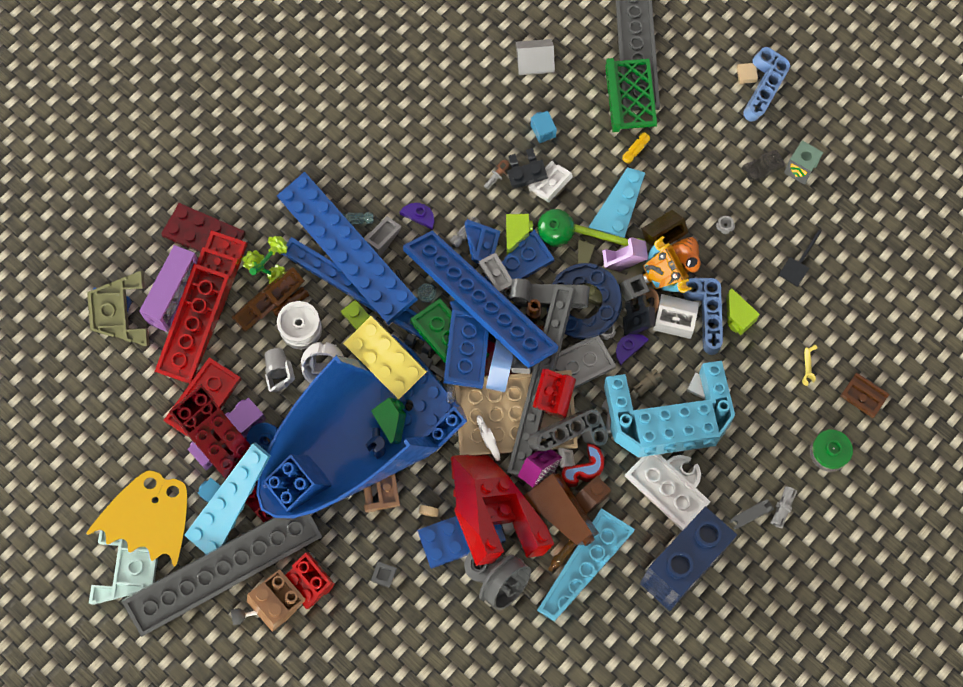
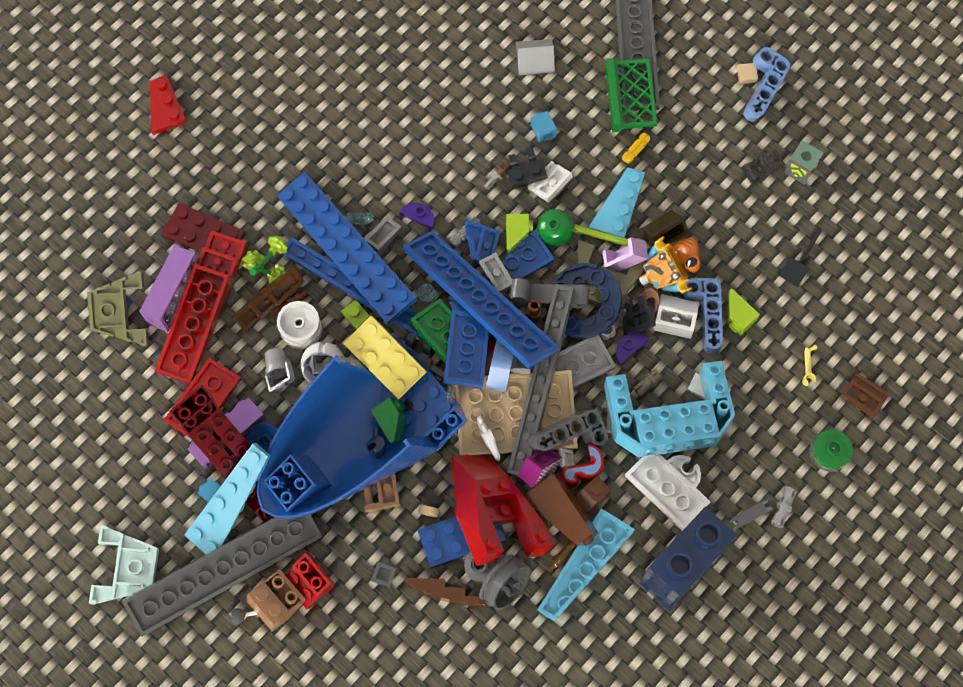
yellow piece [86,471,187,567] -> none
red brick [533,369,576,419] -> none
dark grey brick [619,274,649,302] -> none
light grey plate [716,216,735,234] -> none
none -> red wing [150,74,187,135]
none -> reddish brown slope [404,578,486,608]

